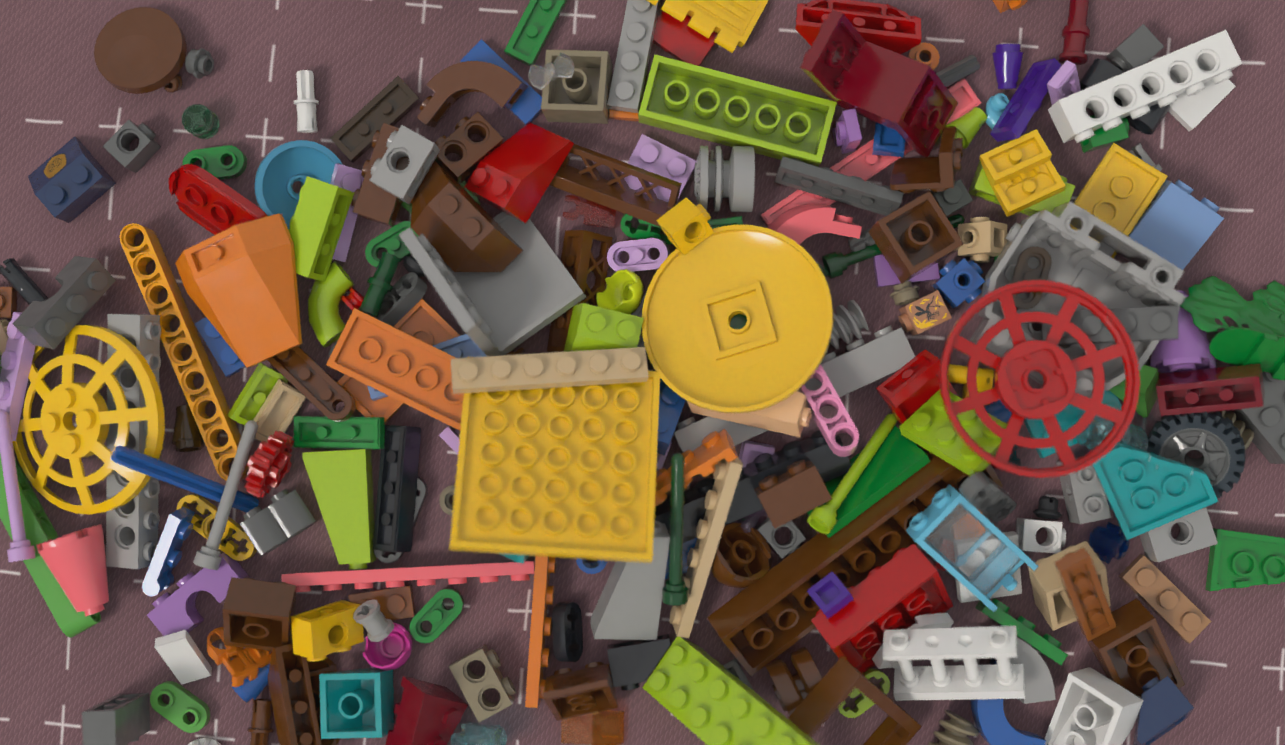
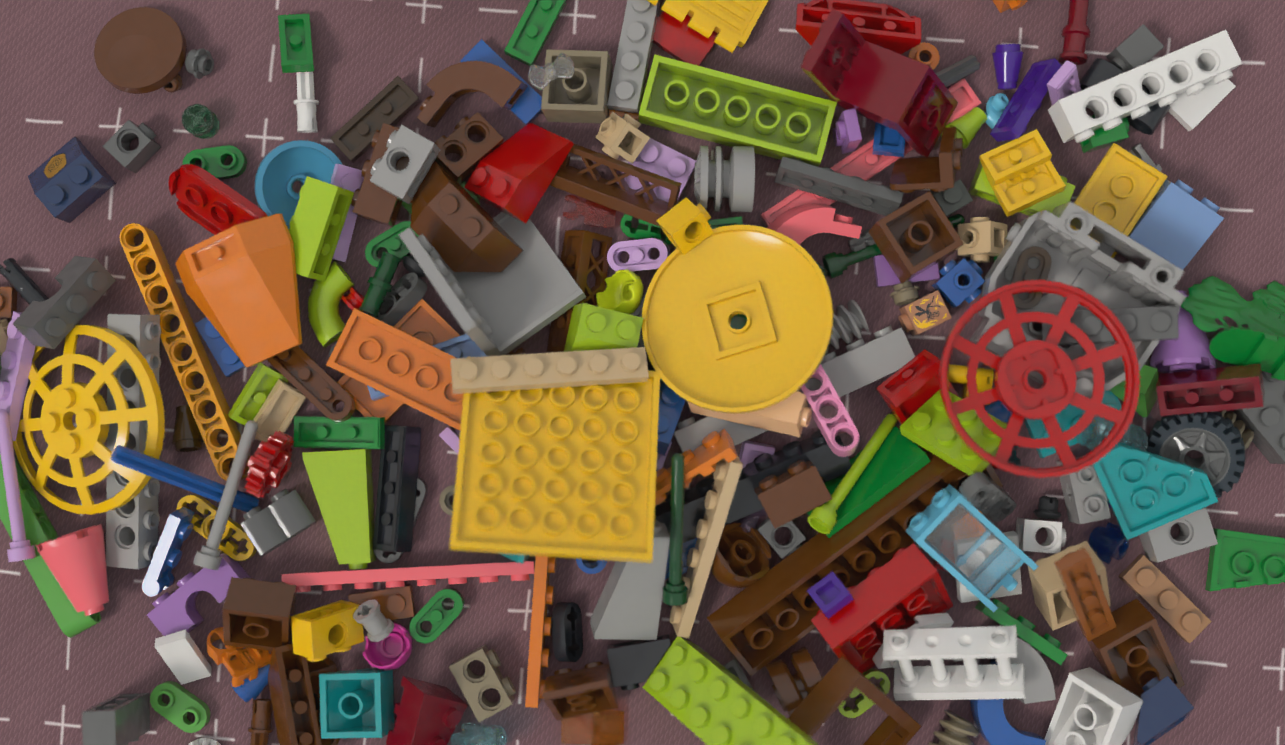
none -> green plate [278,14,314,73]
none -> tan brick [595,111,650,164]

